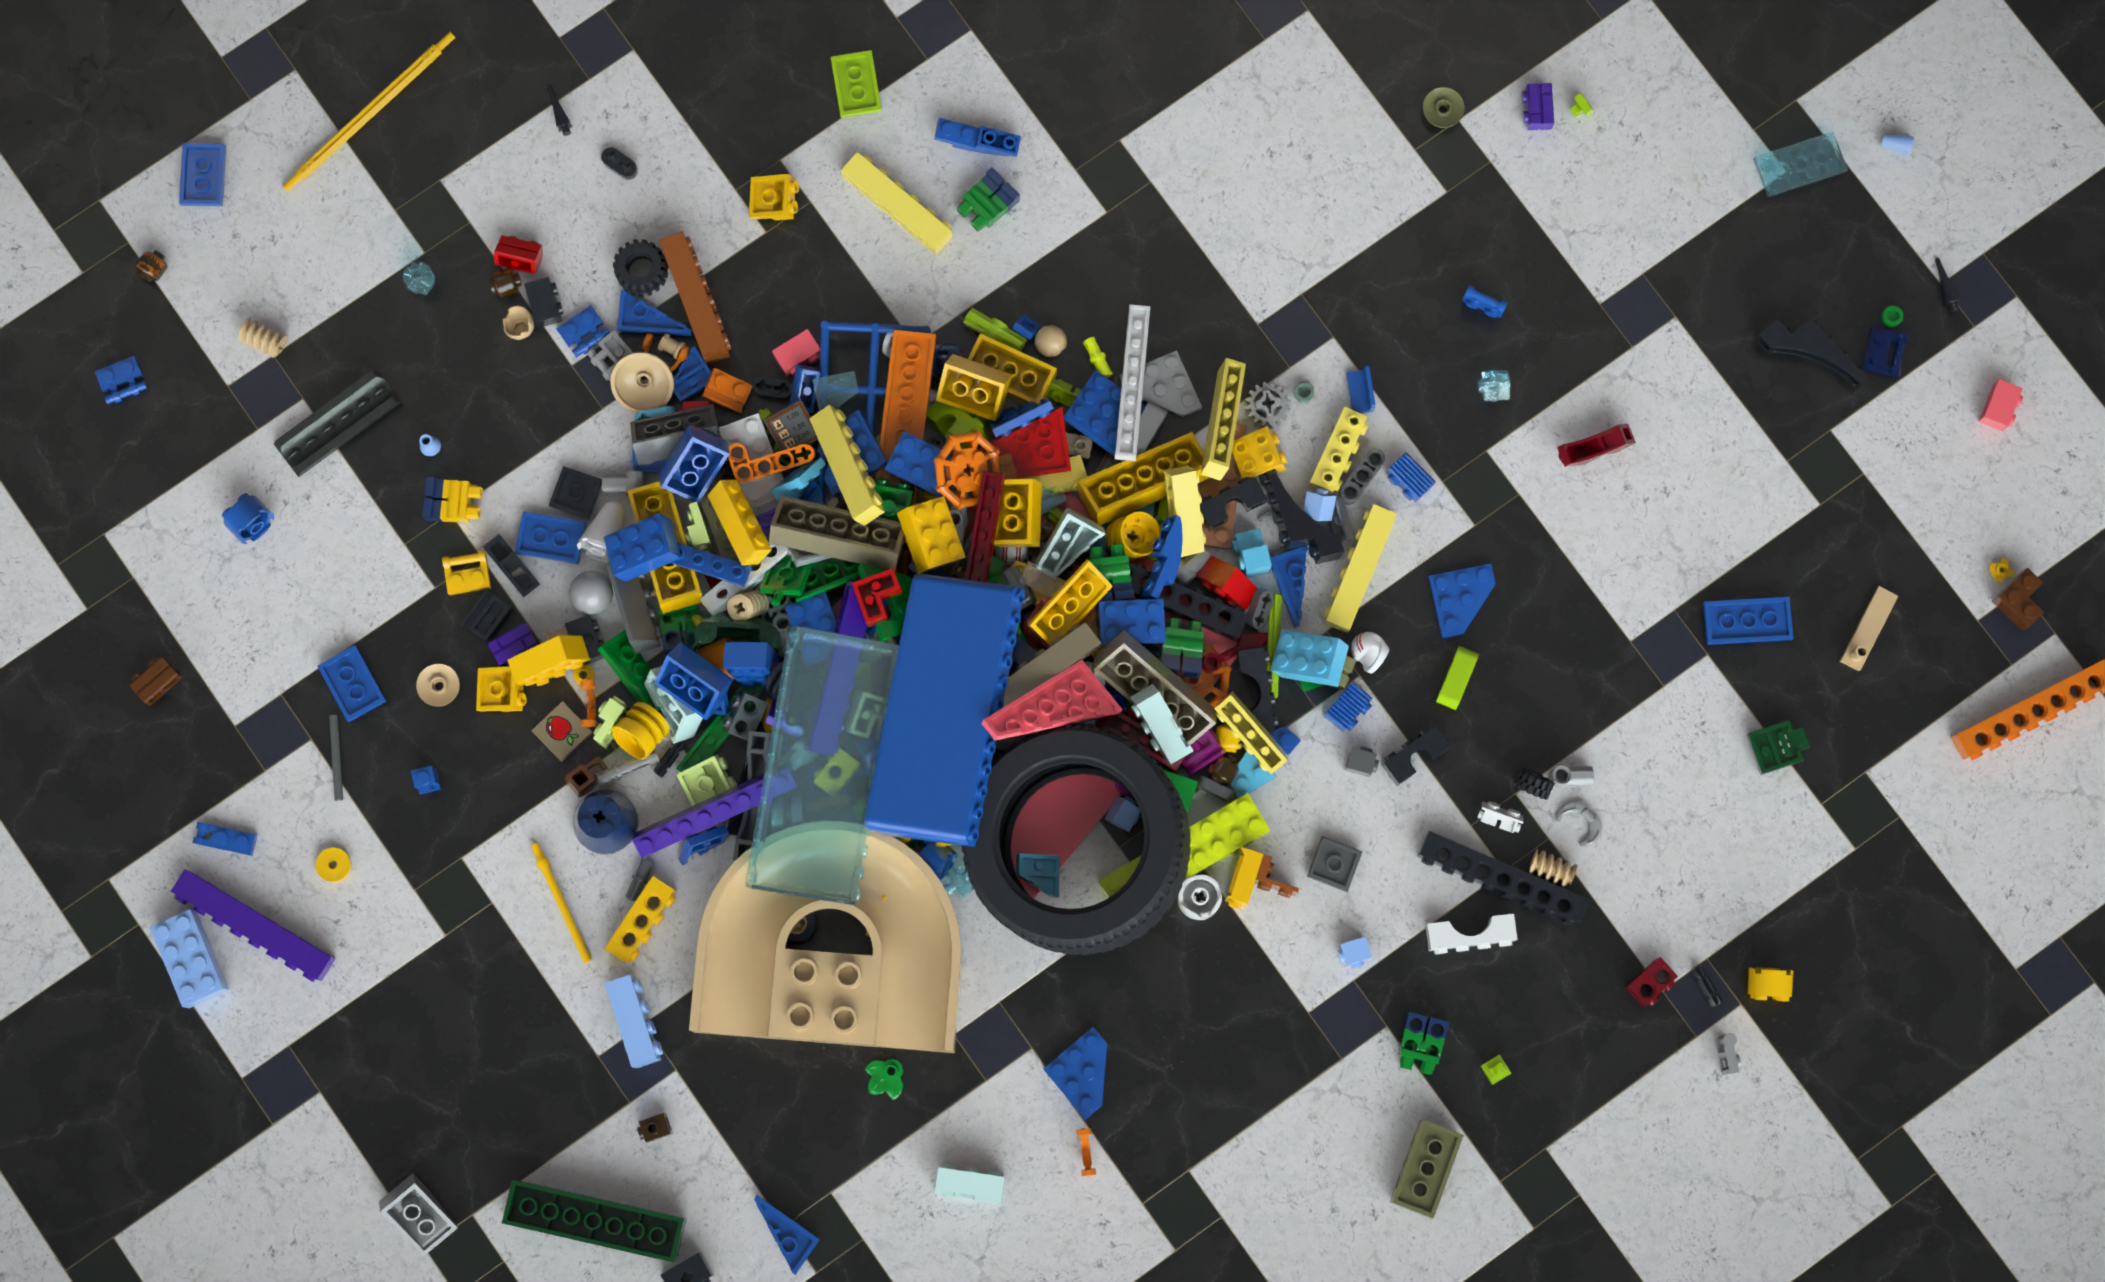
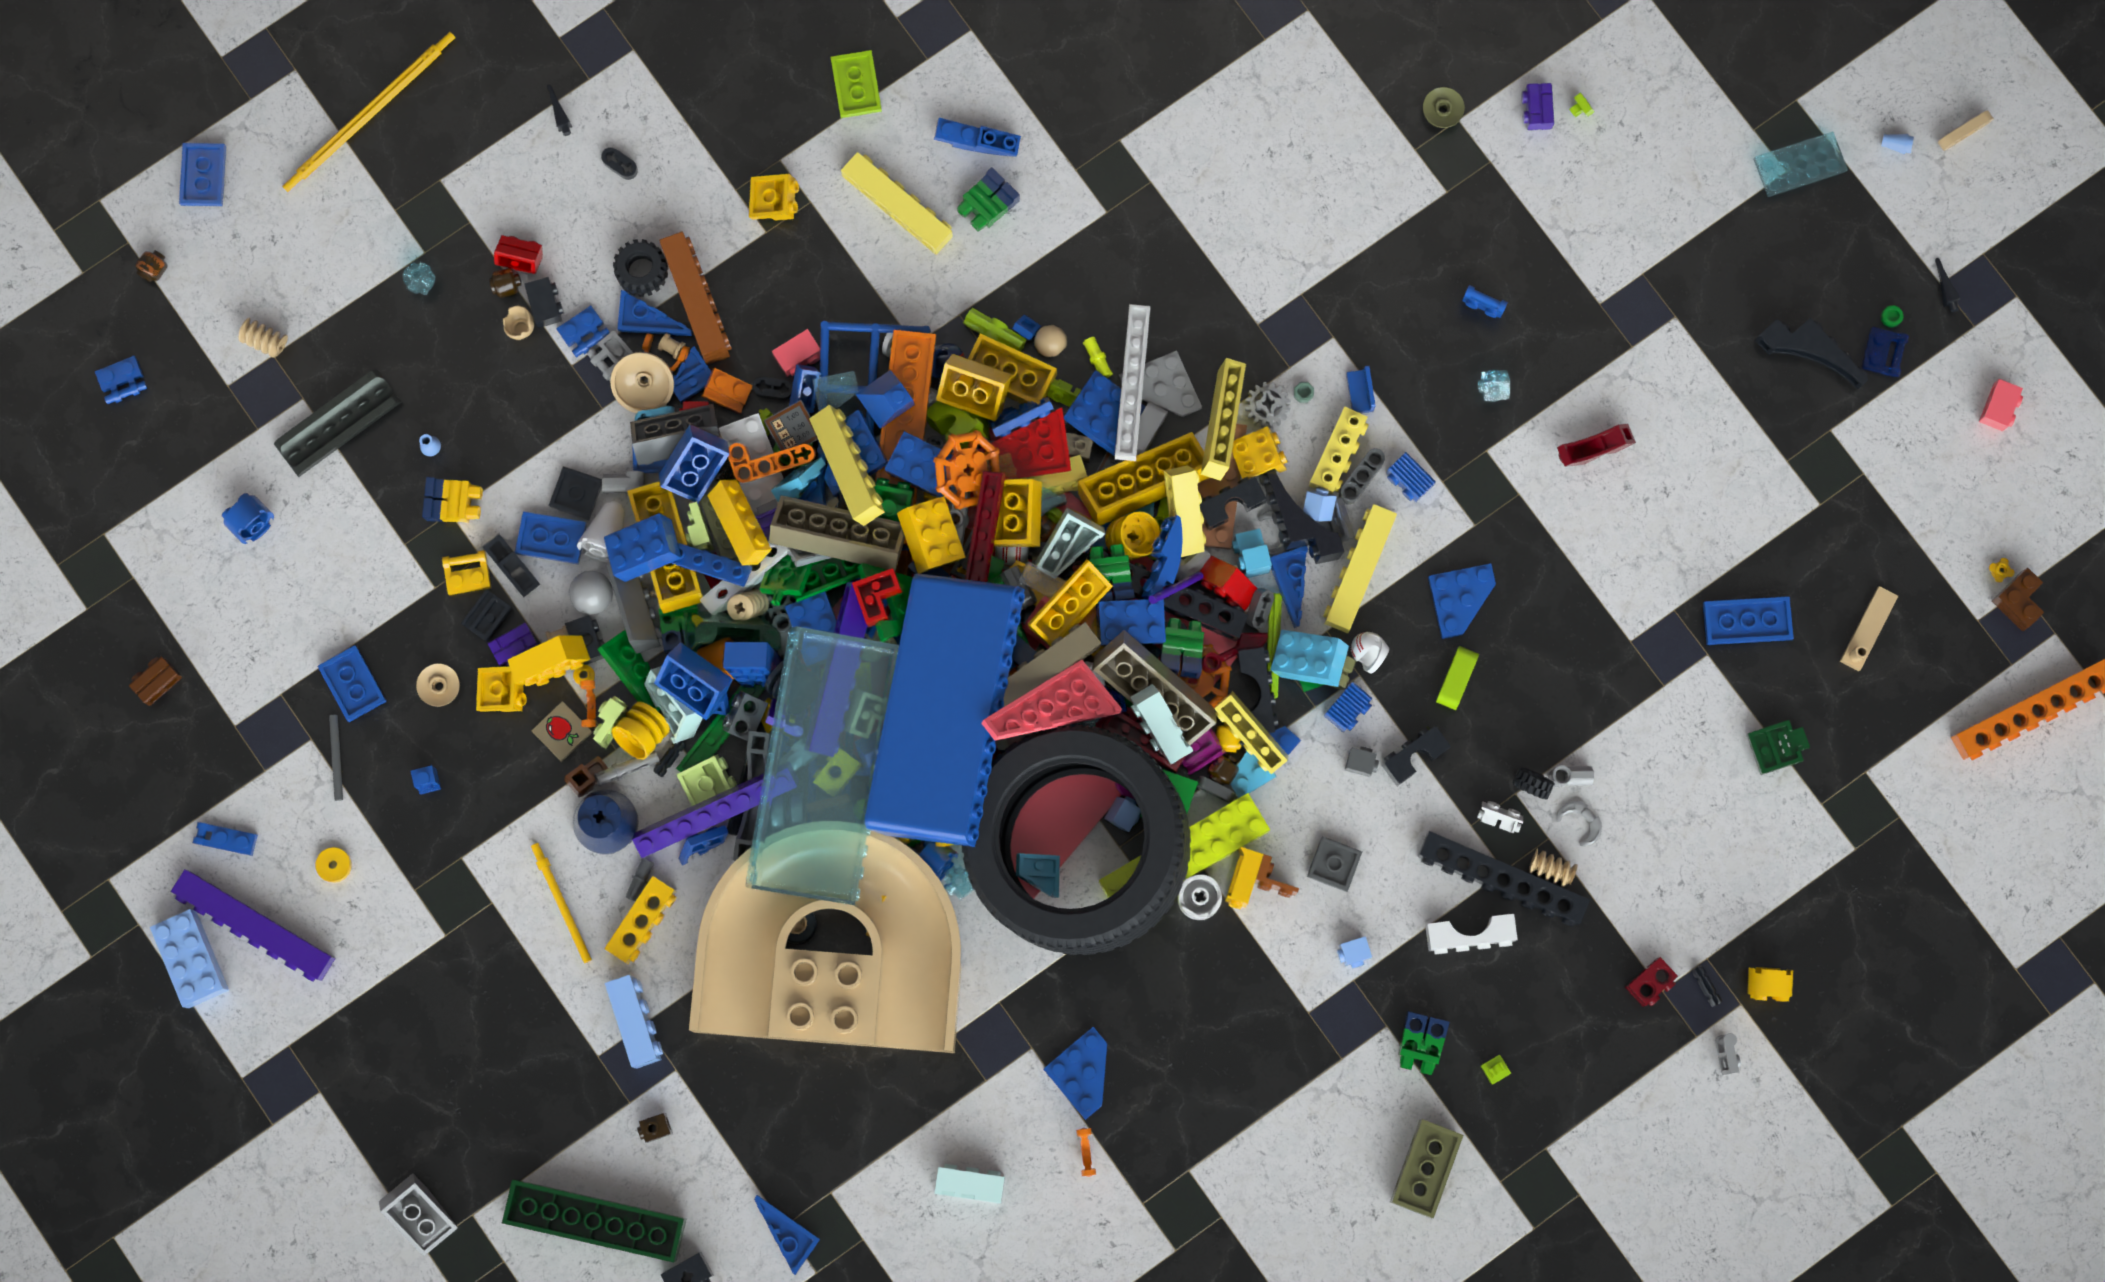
green plate [865,1059,904,1100] -> none
none -> blue slope [856,370,915,429]
none -> dark purple bar [1149,571,1203,604]
none -> tan beam [1938,110,1994,151]

